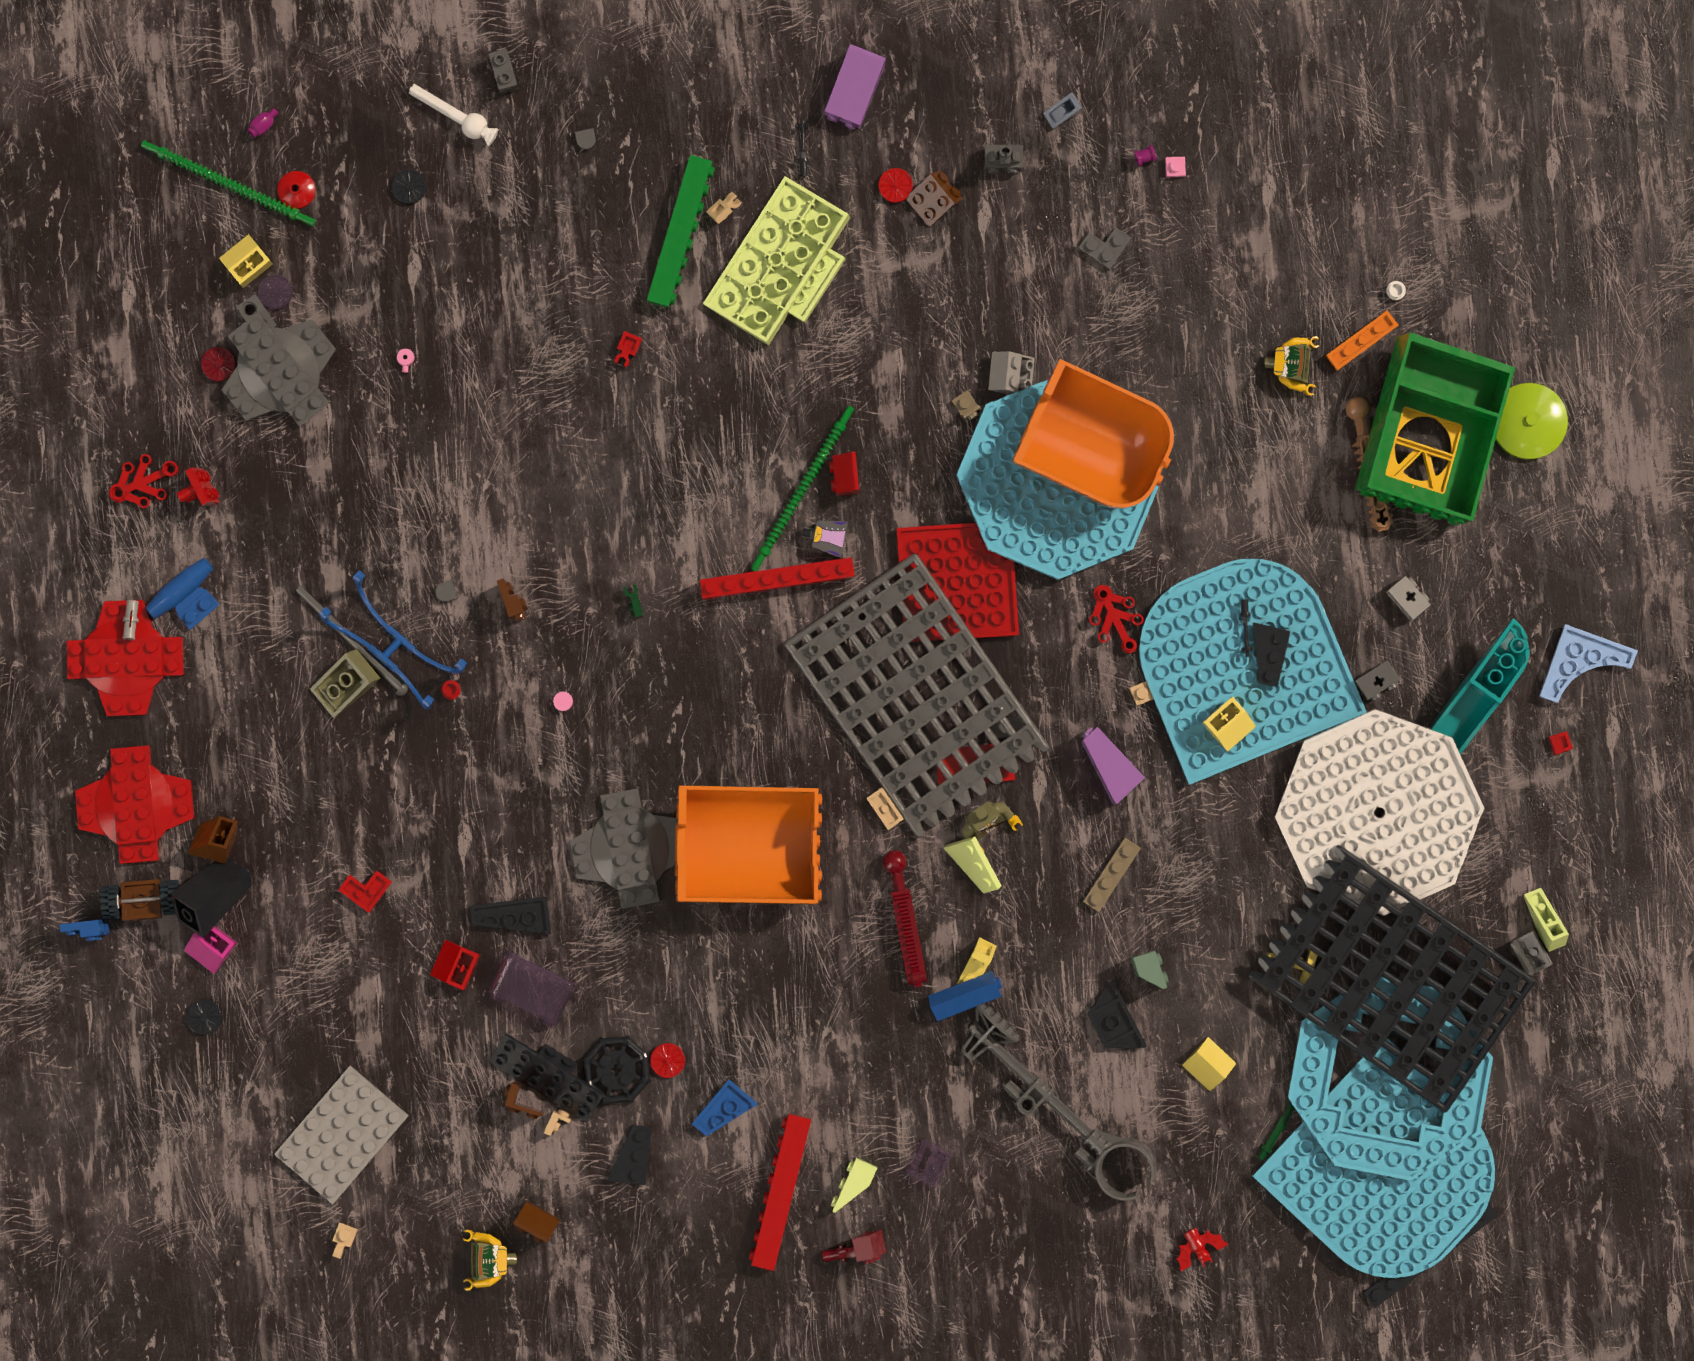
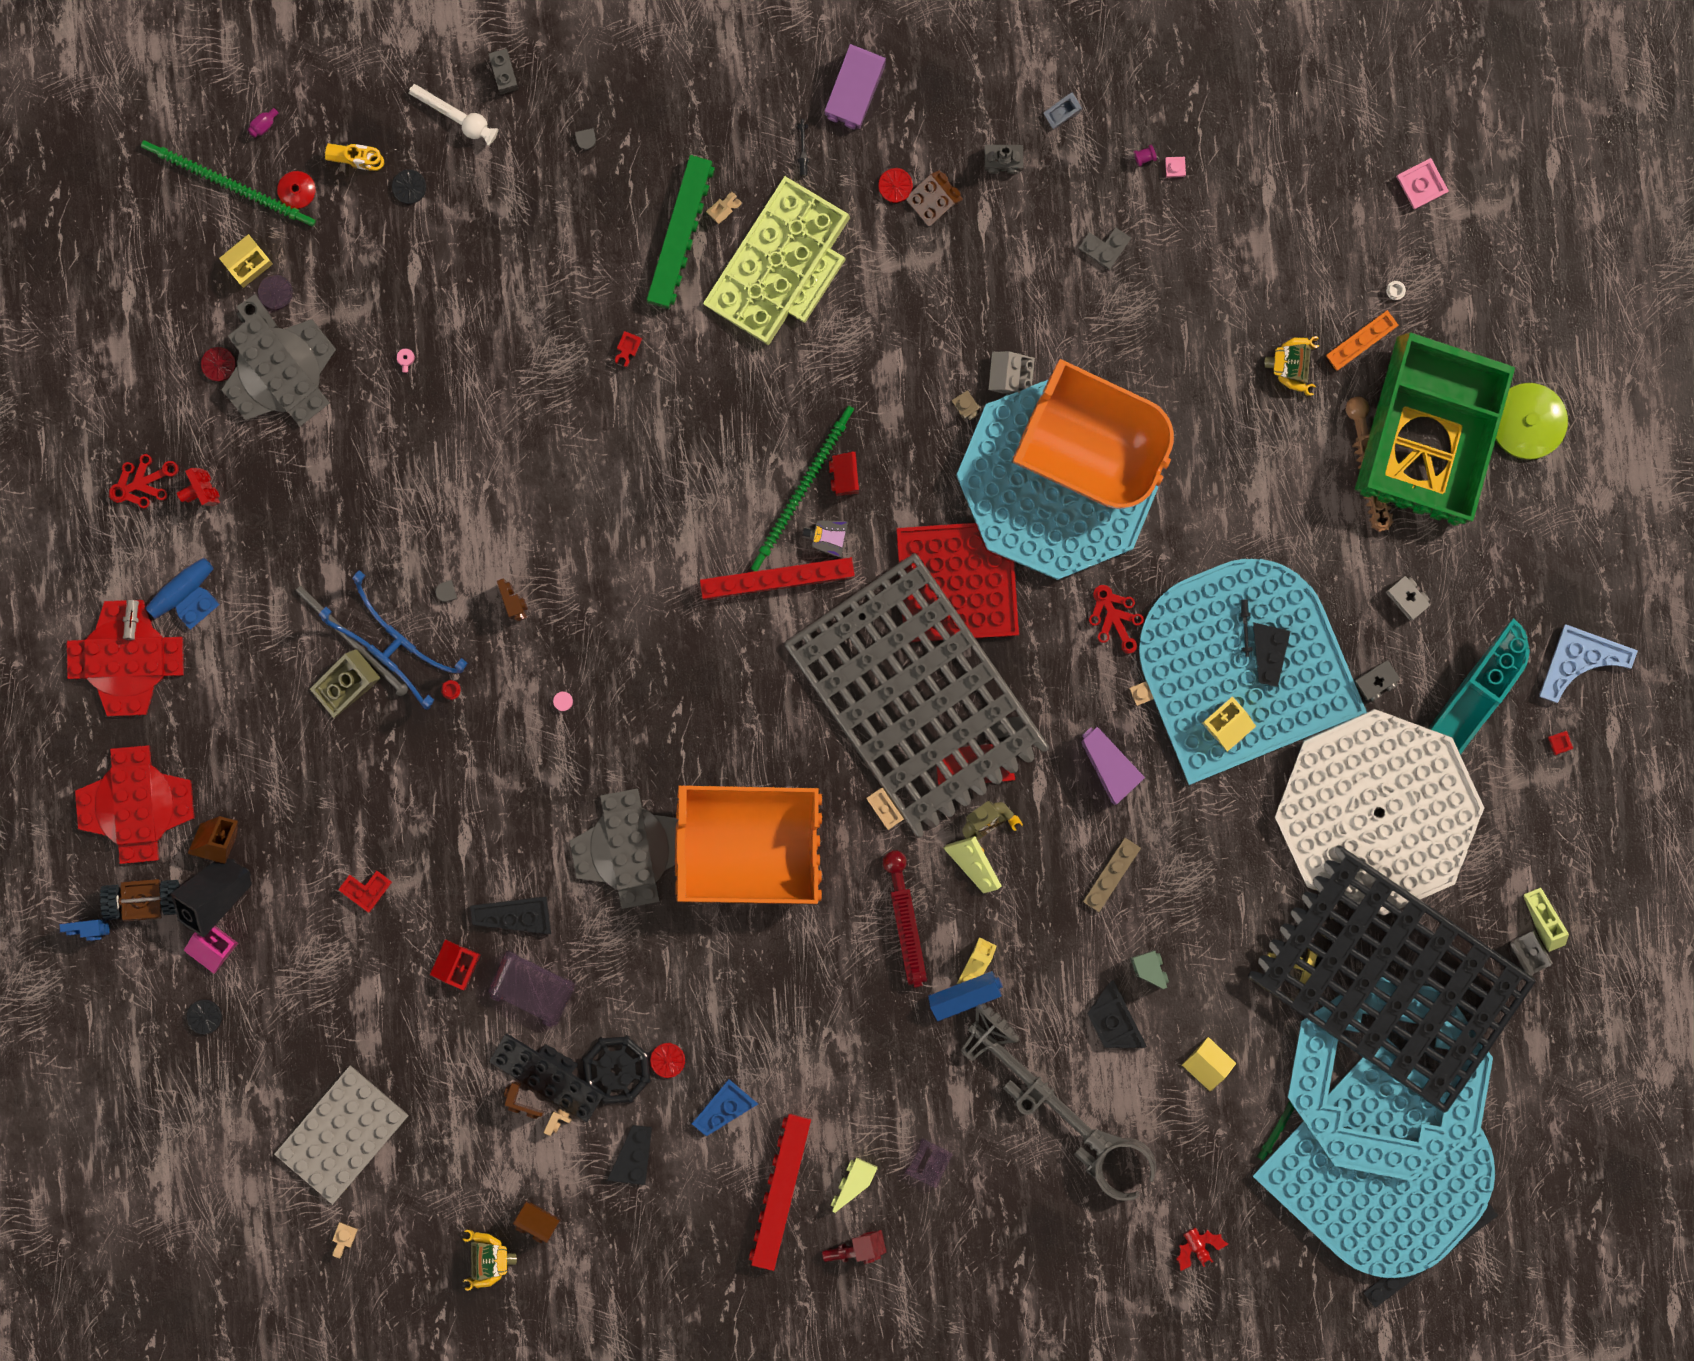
dark green plate [623,584,644,619] -> none
none -> yellow connector [325,143,384,171]
none -> bright pink plate [1396,158,1449,210]

